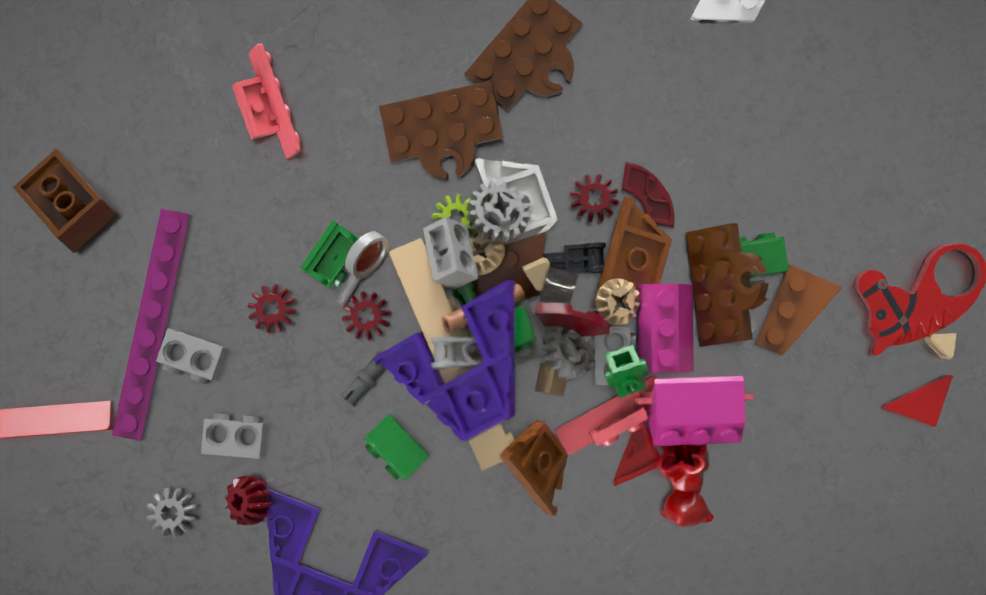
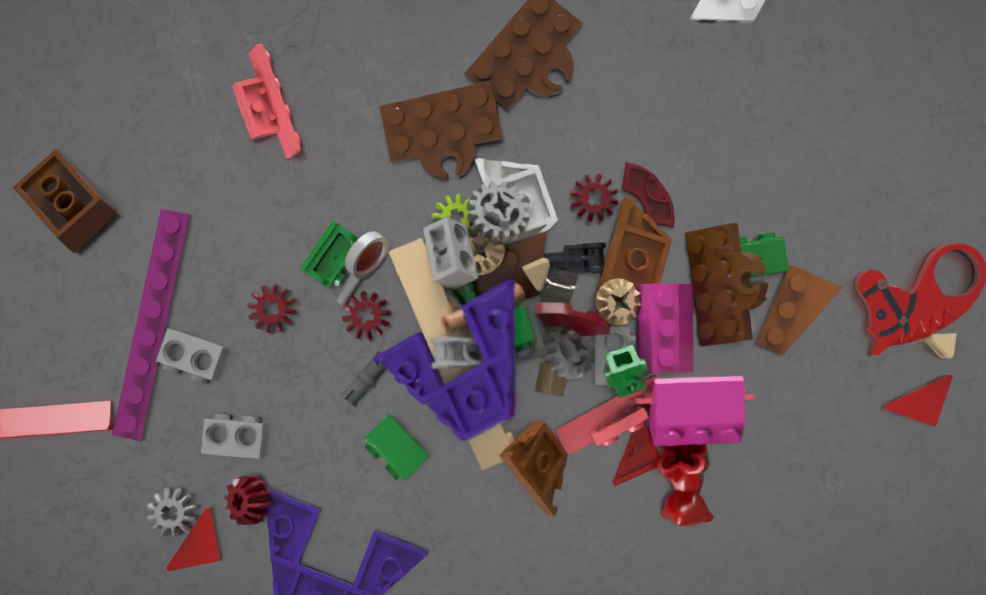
none -> red tile [166,507,222,572]

